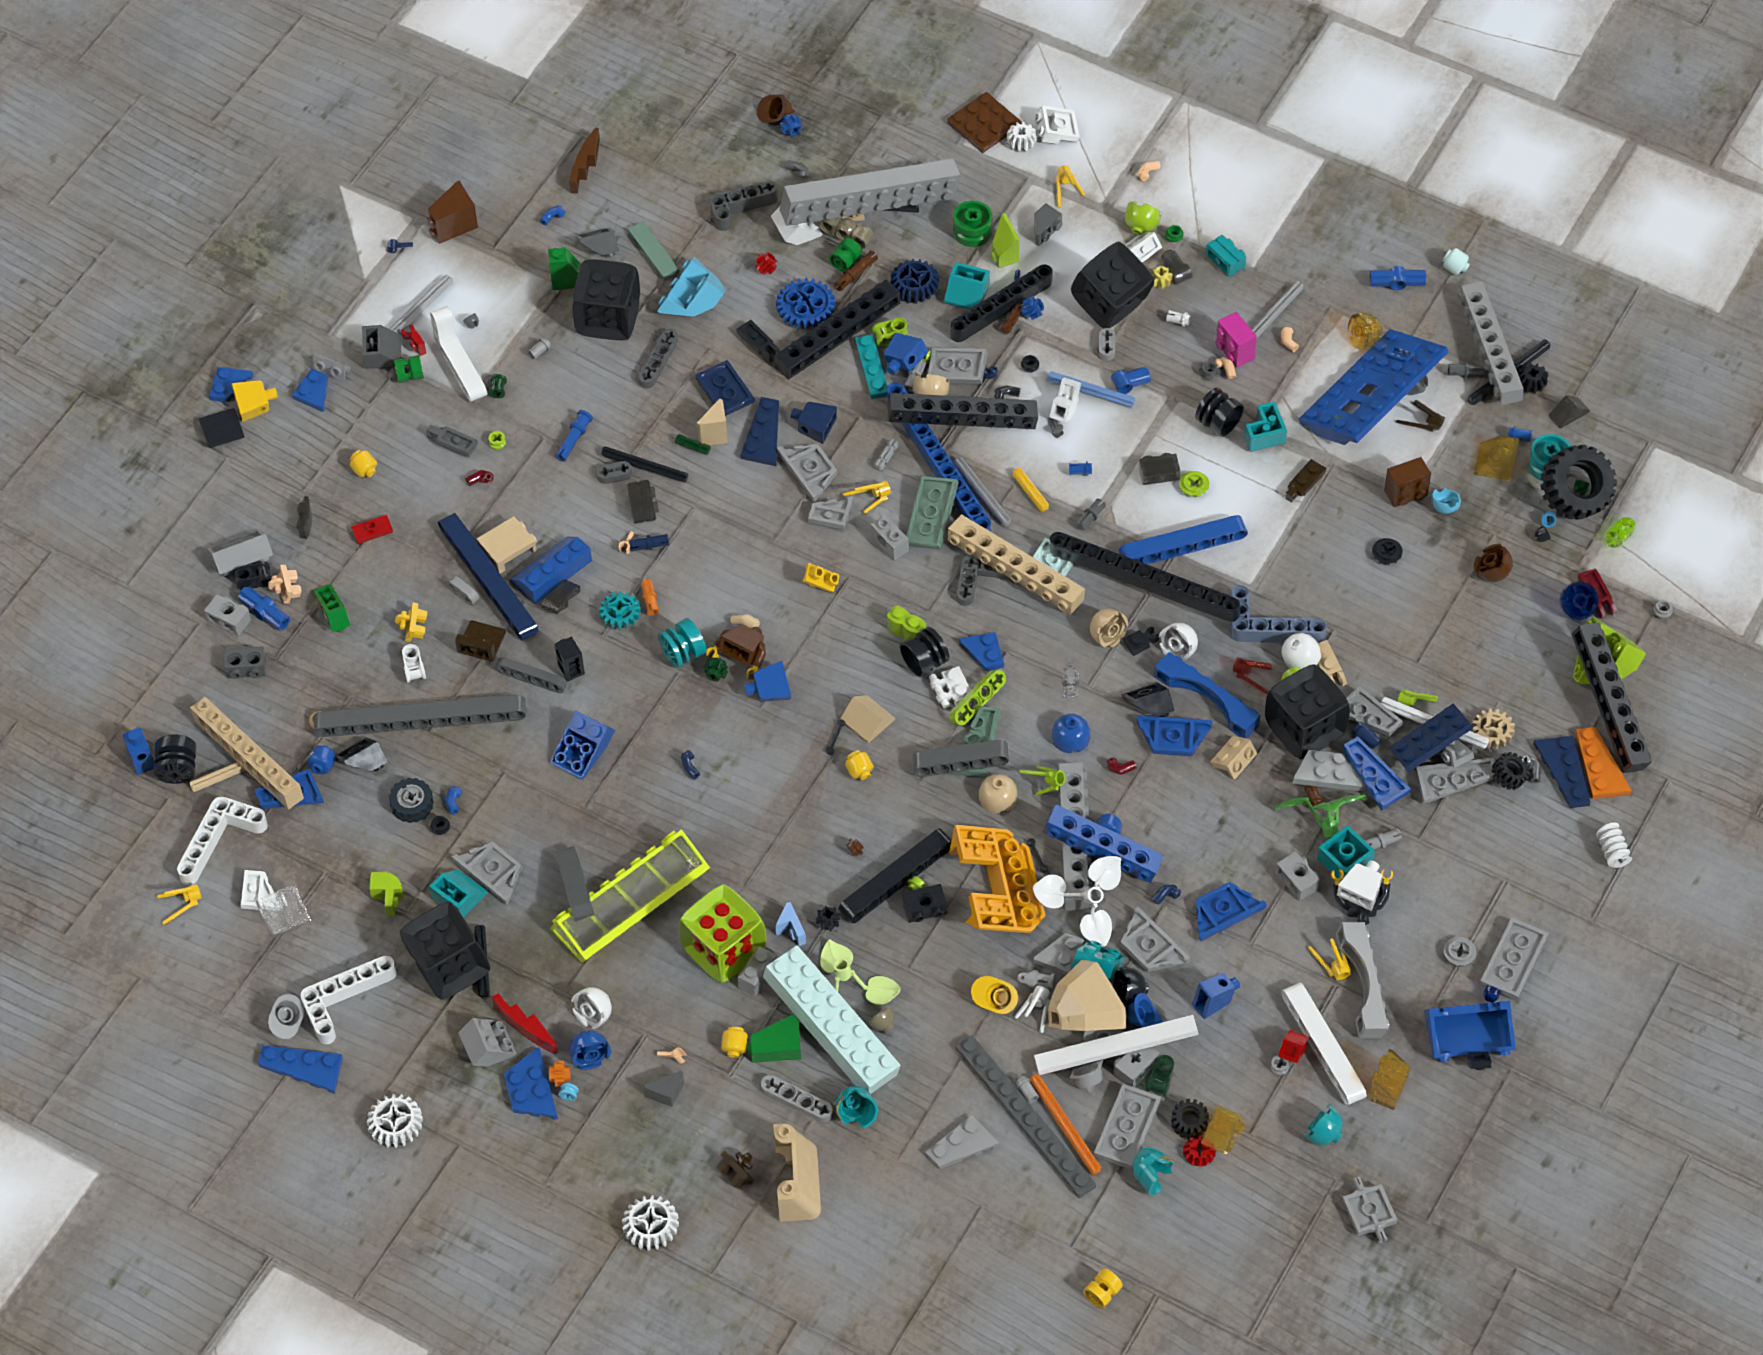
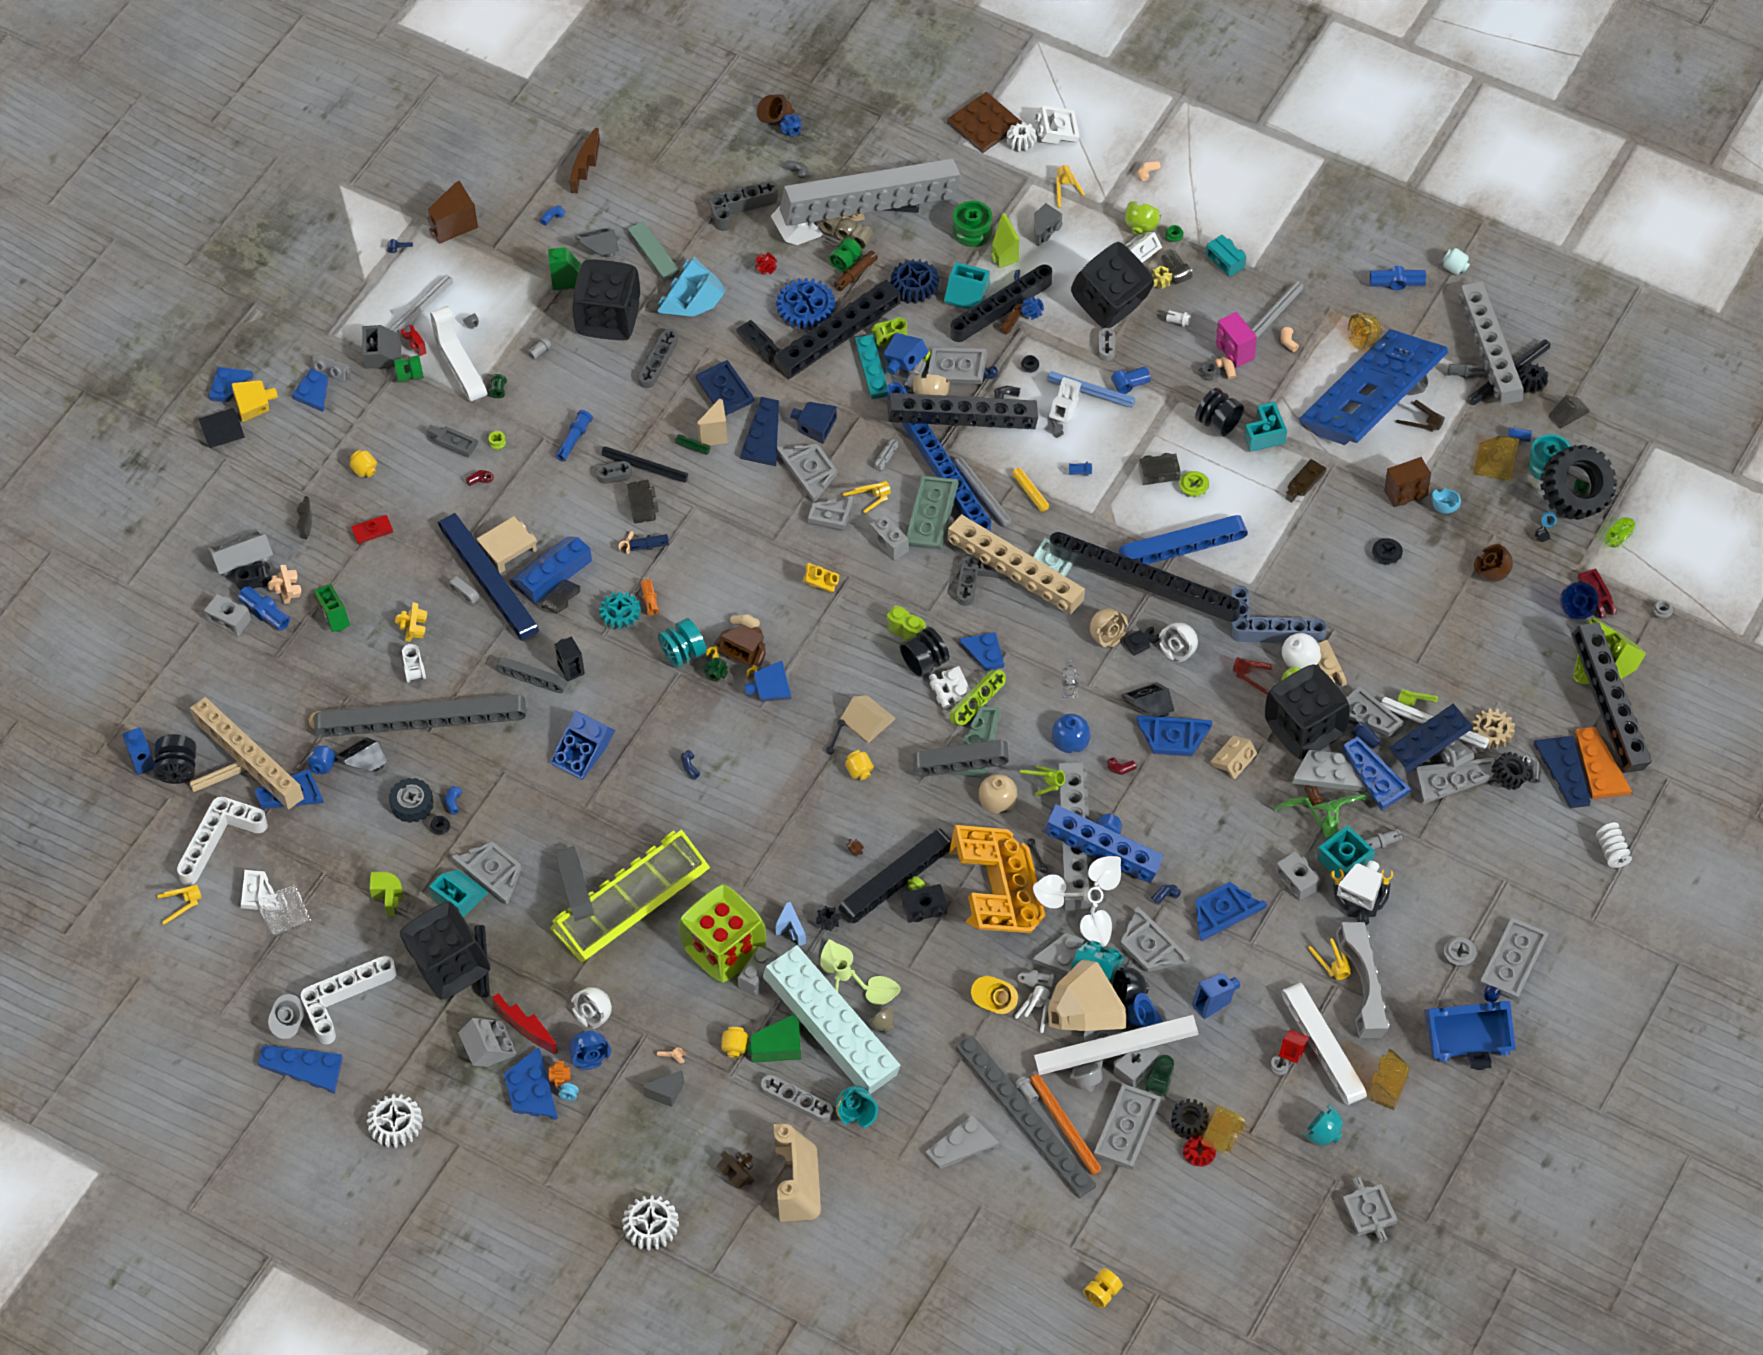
dark grey brick [224,646,266,679] -> none
dark brown bracket [455,620,506,662] -> none
dark grey axle [1076,498,1106,530] -> none
teal helmet [1132,1147,1174,1196] -> none
blue arch [1154,652,1260,739] -> none

